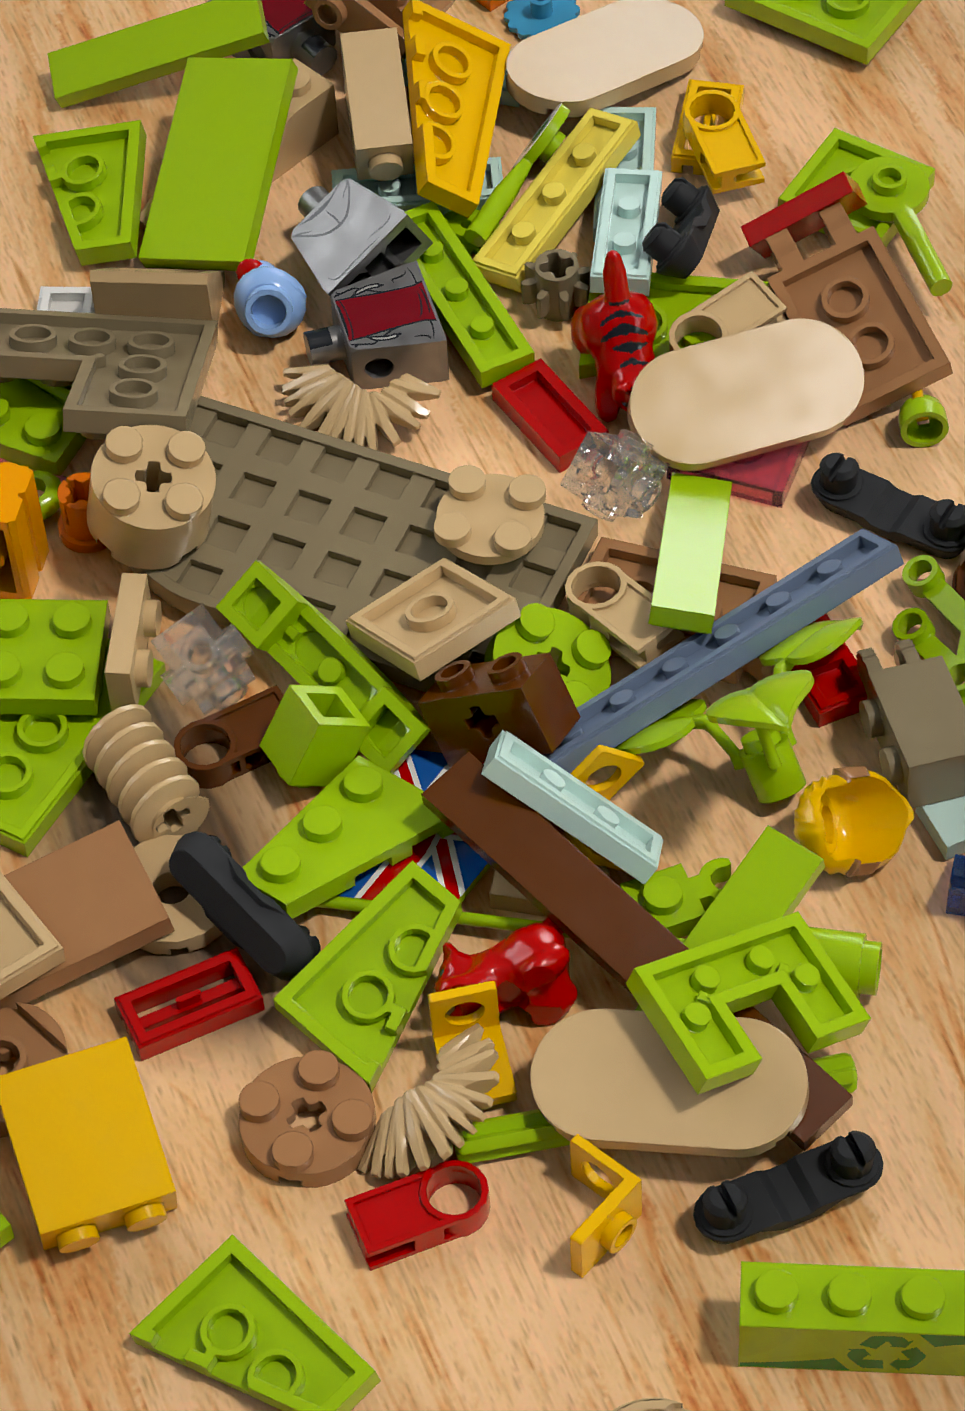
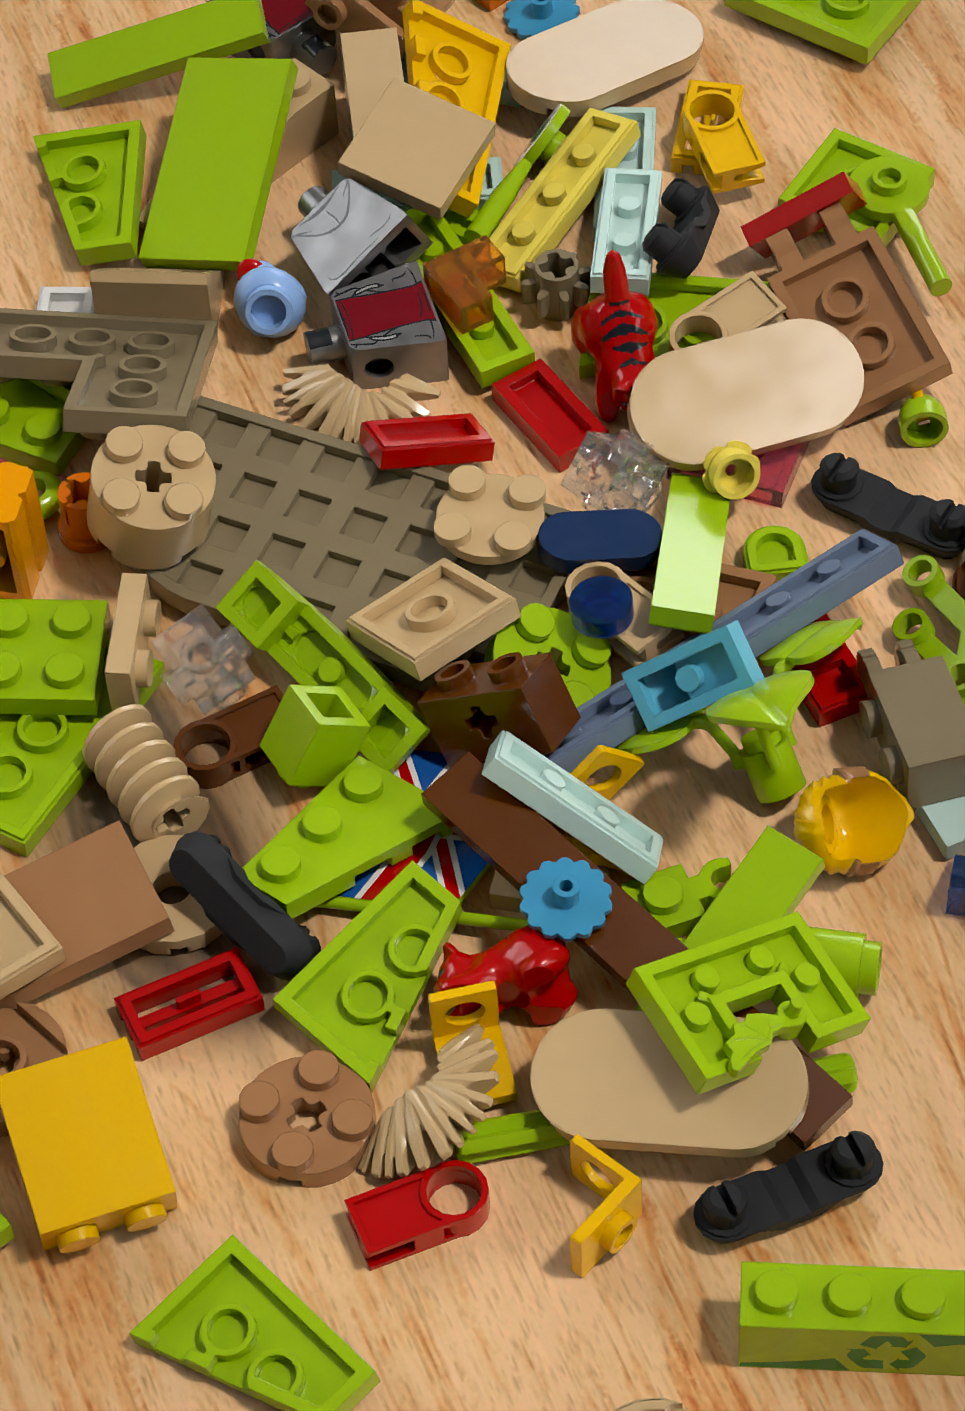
none -> tan tile [338,78,496,220]
none -> red tile [359,413,495,470]
none -> clear orange piece [423,235,506,335]
none -> dark azure piece [520,857,612,943]
none -> dark blue tile [537,509,662,574]
none -> clear blue tile [569,576,634,639]
none -> medium azure slope [621,620,764,732]
none -> light yellow plate [702,440,760,500]
none -> lime piece [722,997,807,1078]
none -> lime tile [743,525,808,582]

